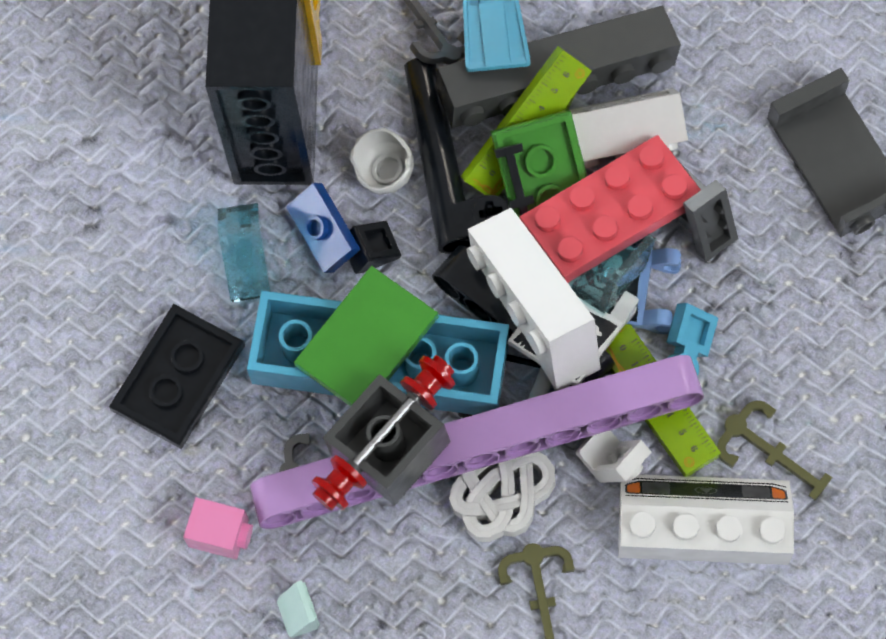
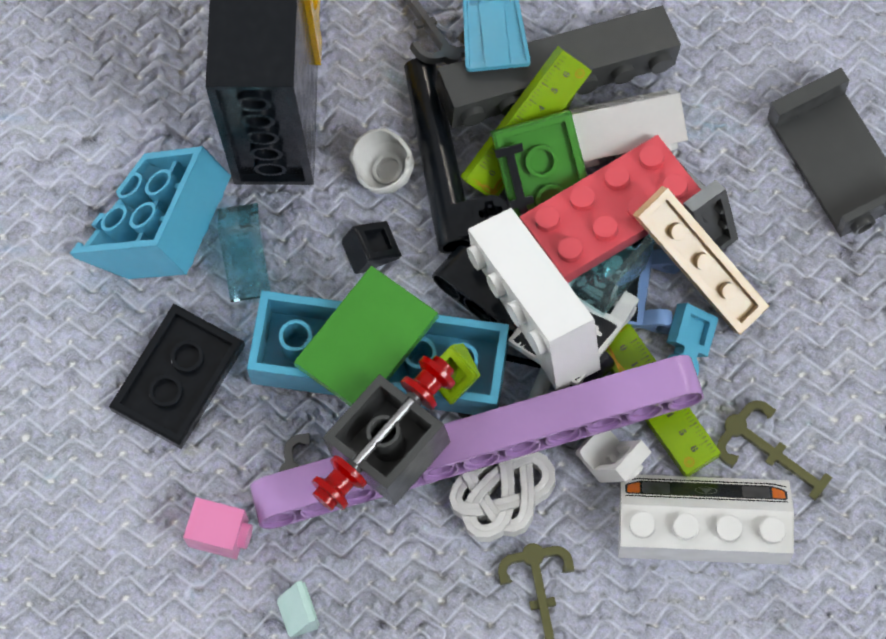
plate [286,183,361,273] -> none
none -> medium azure wedge [70,146,231,279]
none -> lime slope [438,343,481,405]
none -> plate [633,186,770,335]

